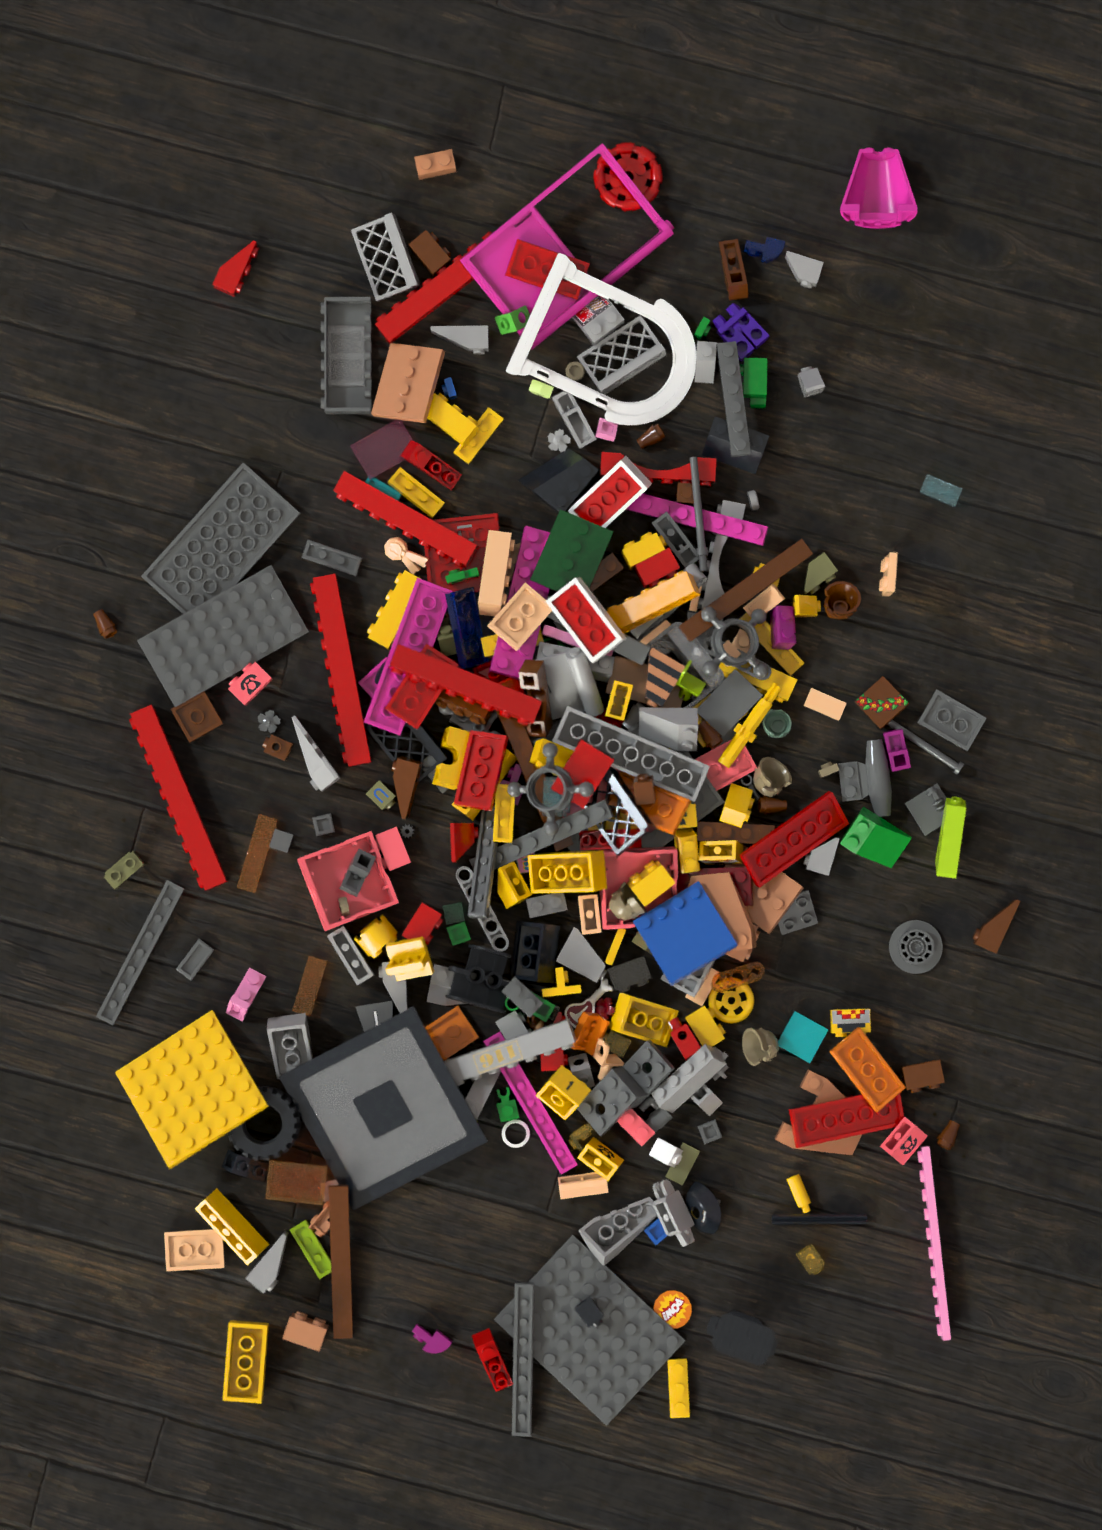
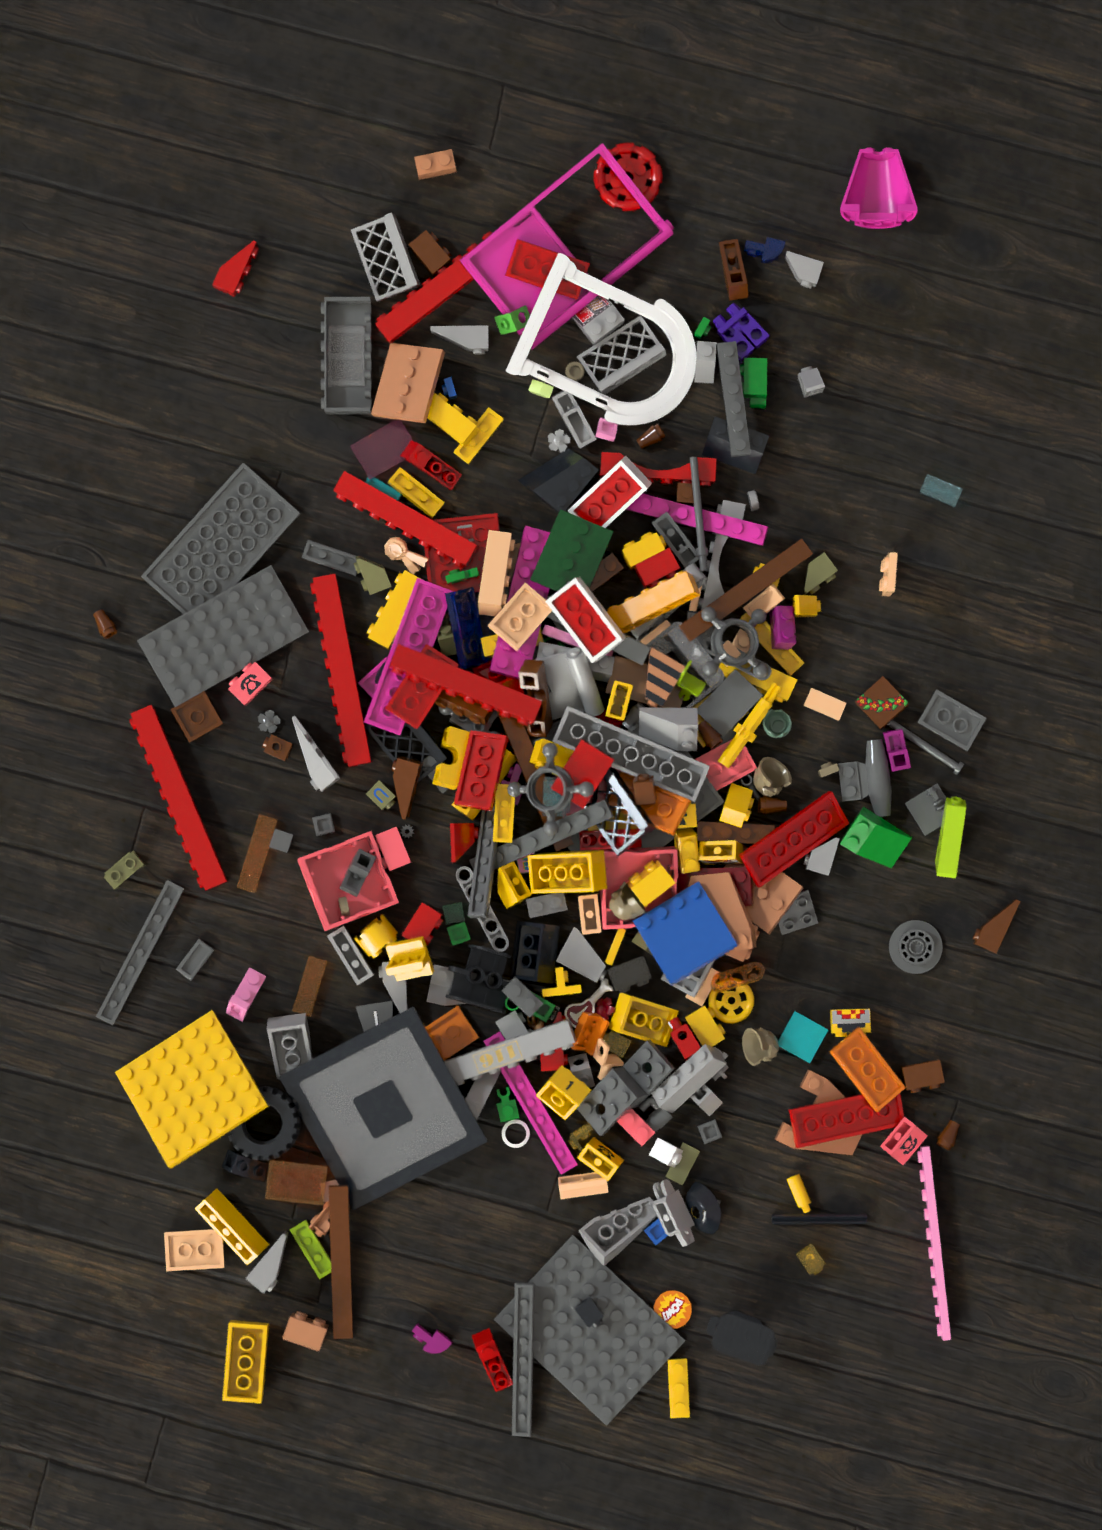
reddish brown helmet [823,581,861,620] -> none
none -> olive slope [353,555,392,595]

